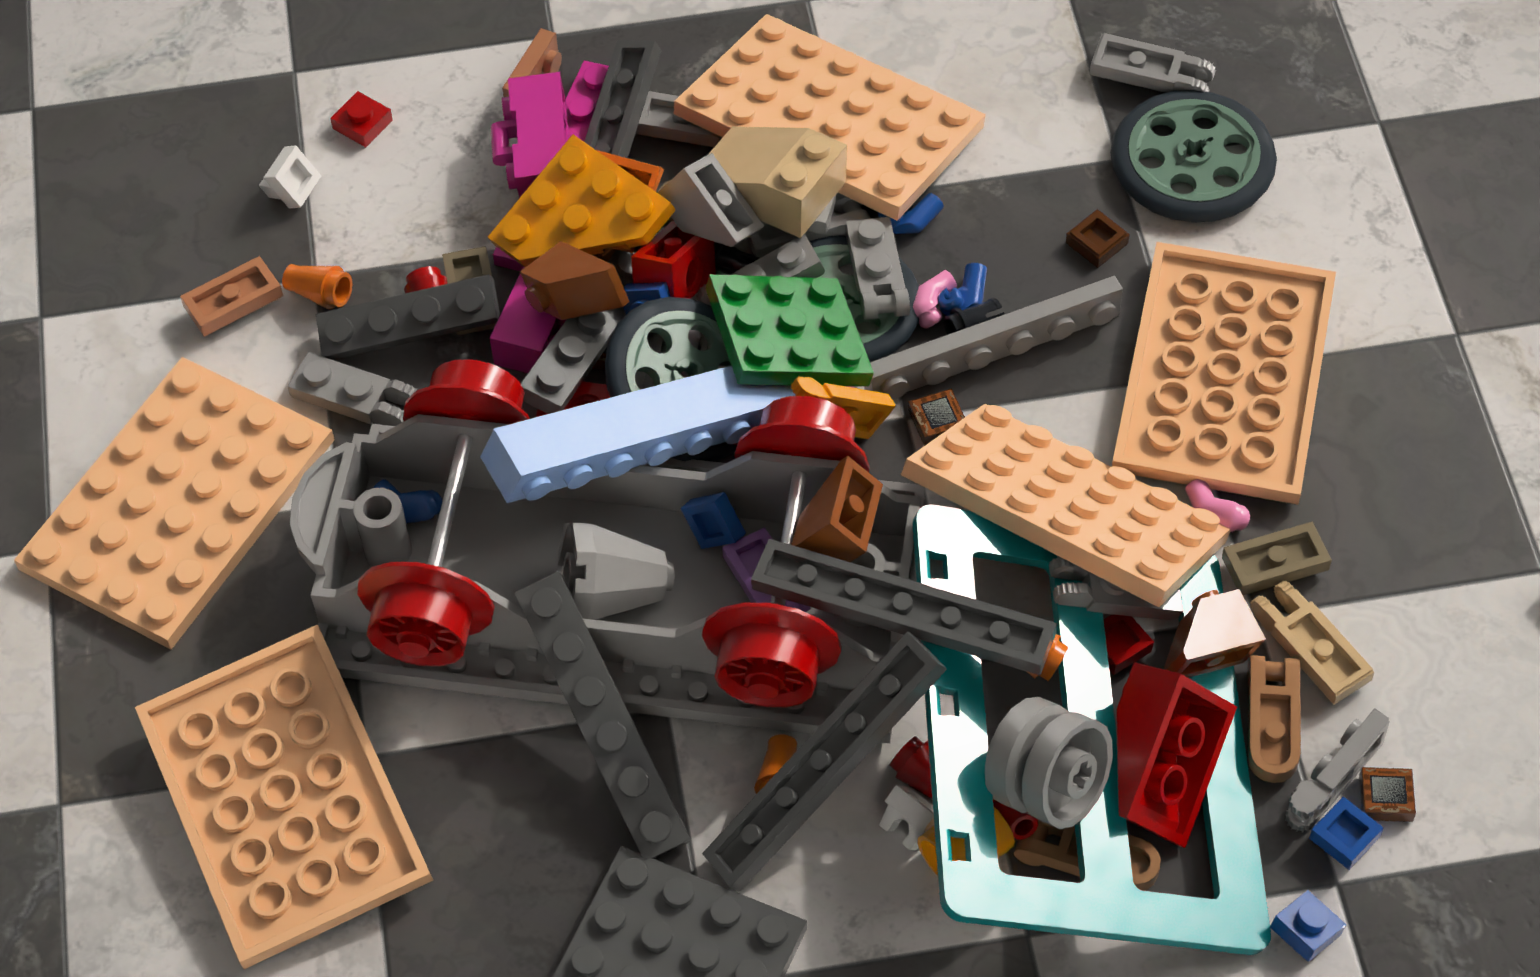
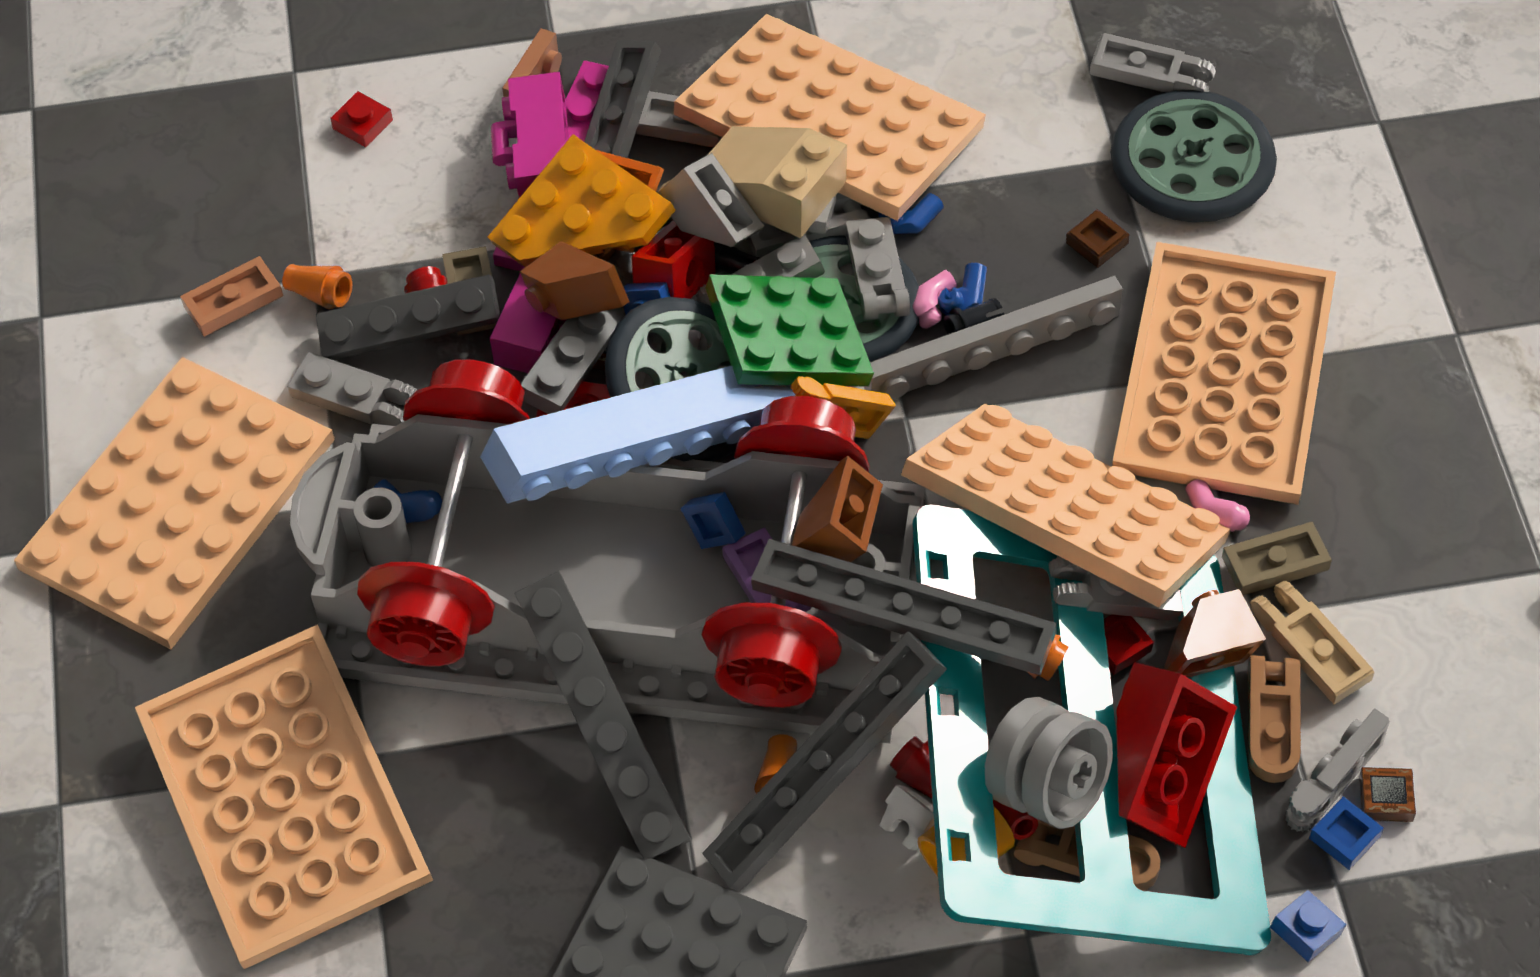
white tile [259,145,321,209] -> none
light grey cone [558,523,675,620] -> none
tile [908,388,965,446] -> none

